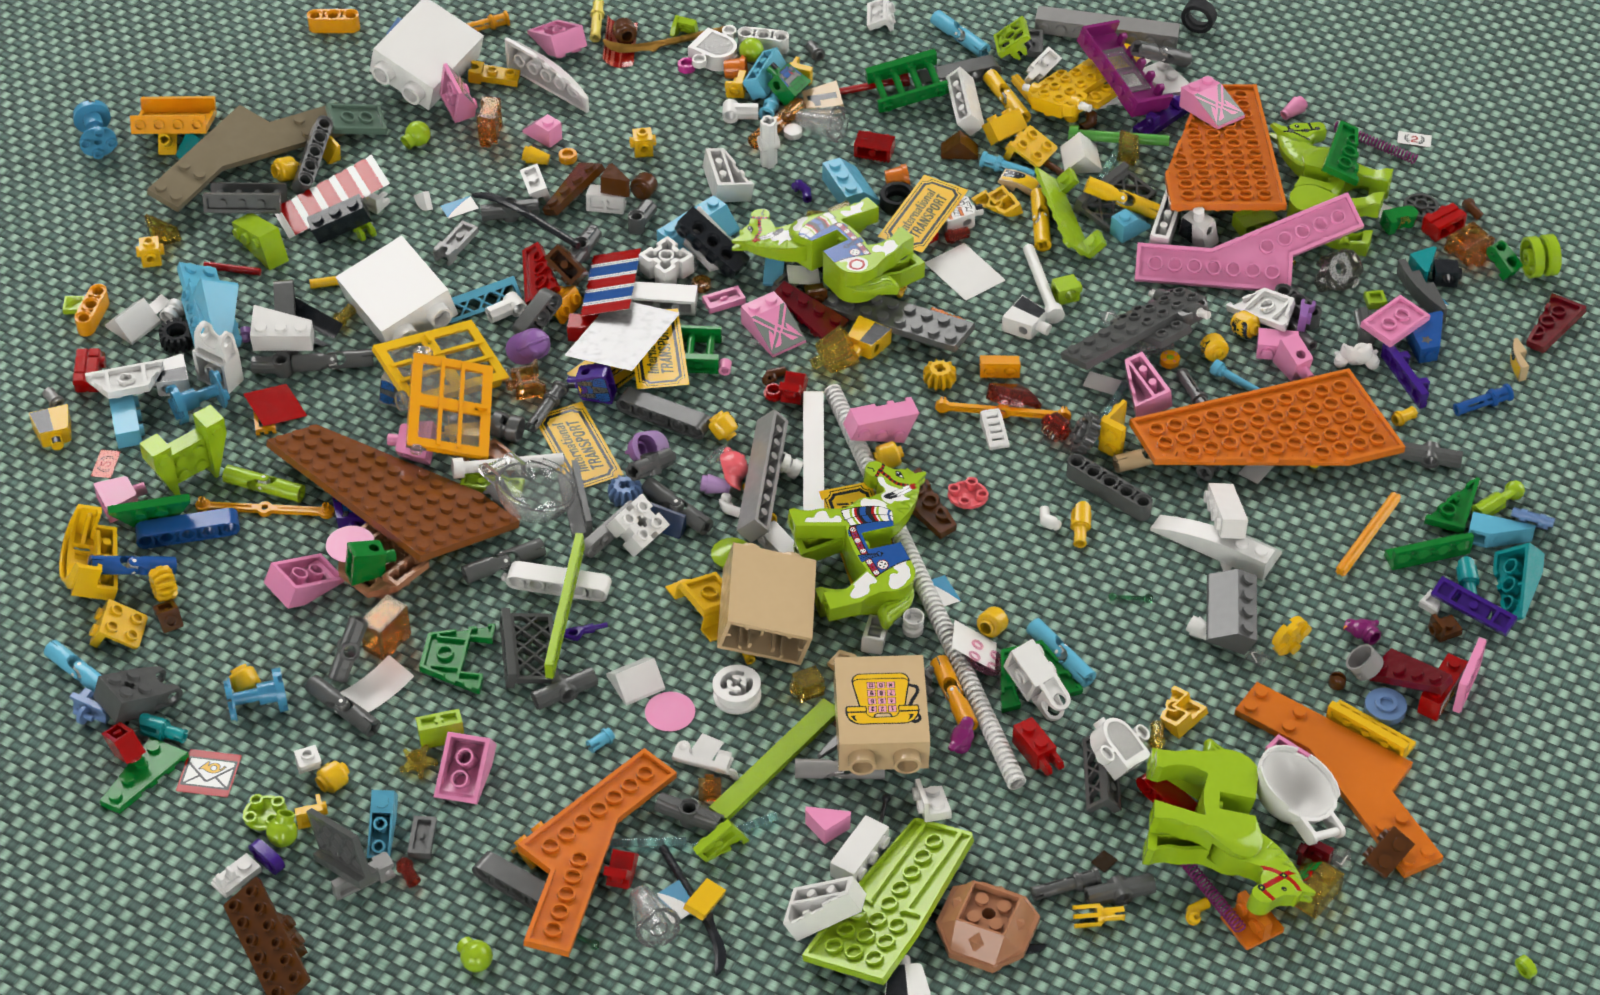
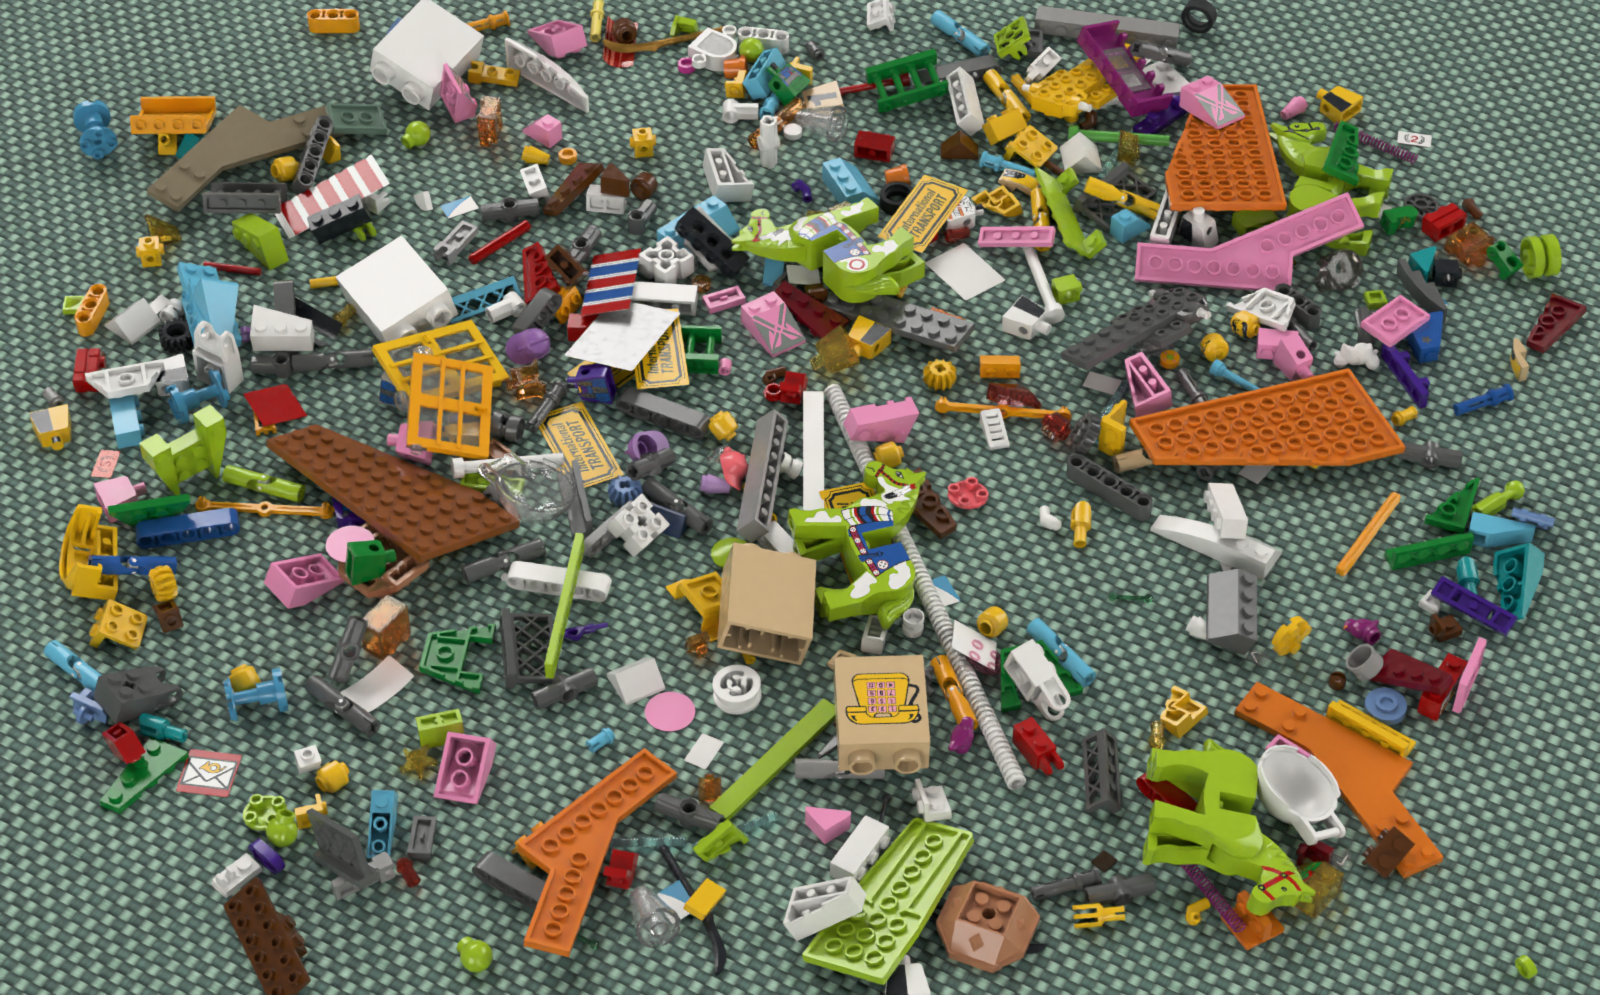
black piece [472,192,581,249] -> none
white piece [672,740,739,780] -> none
white arm [719,493,741,518] -> none
clear yellow brick [789,665,825,703] -> none
white piece [1090,717,1150,781] -> none
clear sticker [1100,310,1117,325] -> none
medium lavender plate [1297,299,1316,332] -> none
none -> red axle [468,220,531,265]
none -> clear orange tile [684,631,710,659]
none -> bright pink plate [978,226,1056,247]
none -> yellow torso [1316,86,1363,125]

